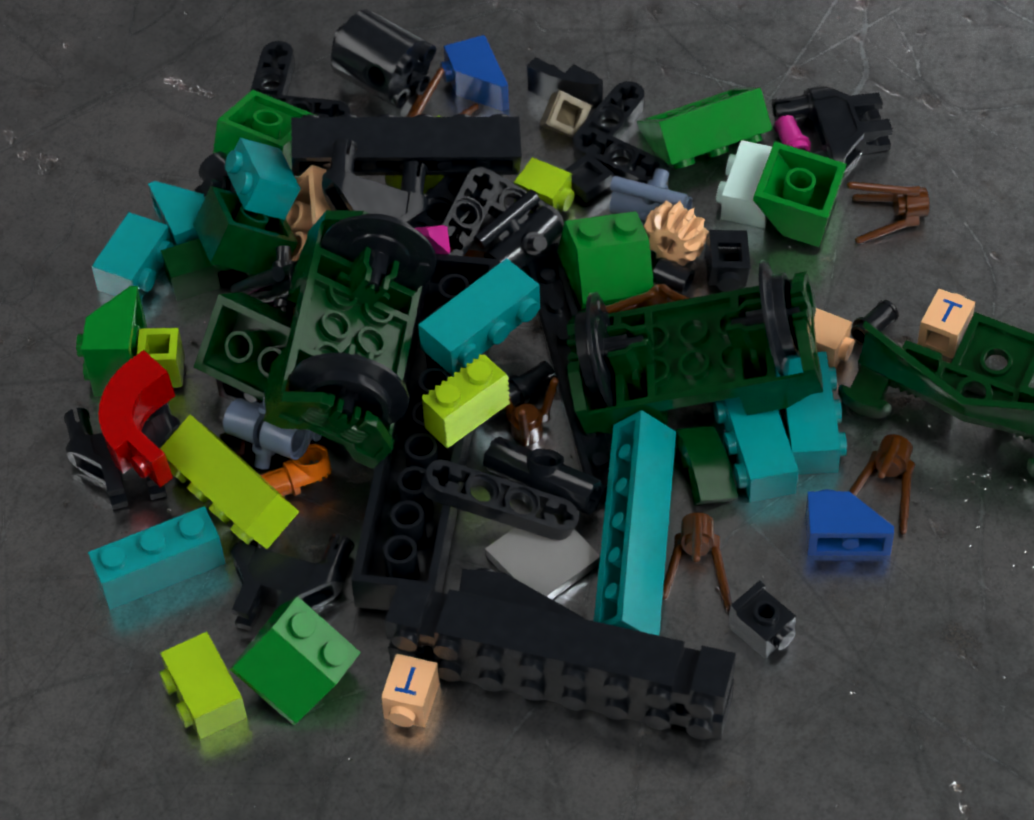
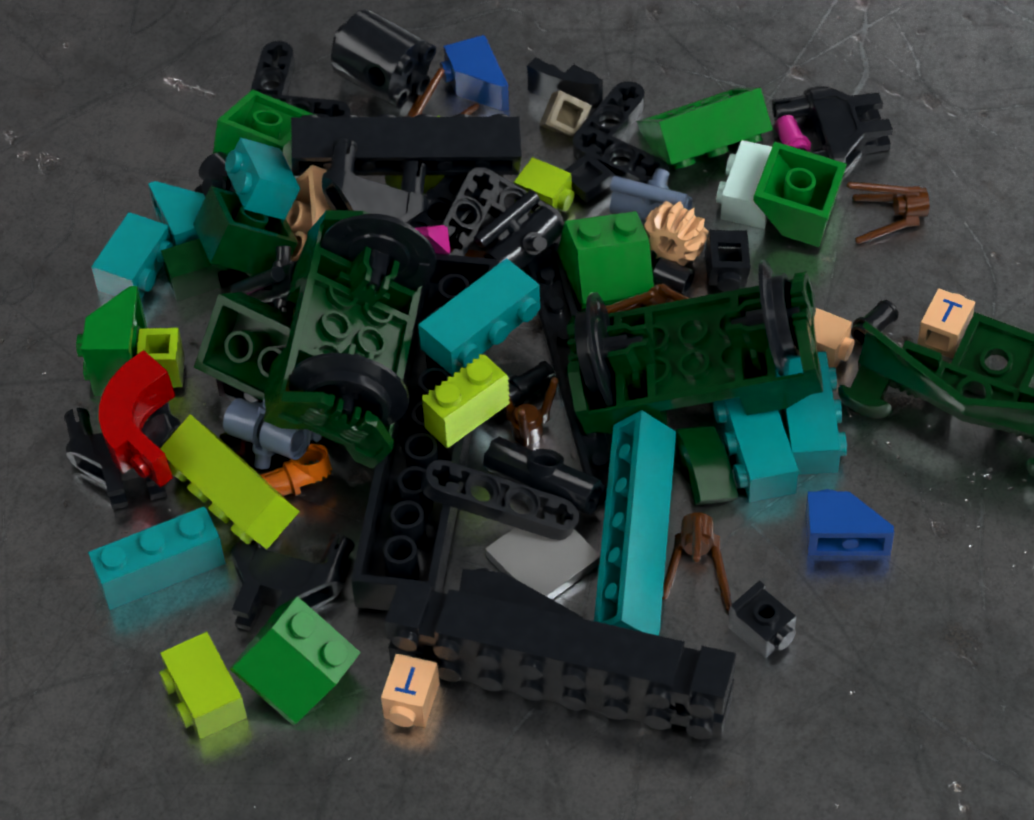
reddish brown plant [849,434,915,535] -> none

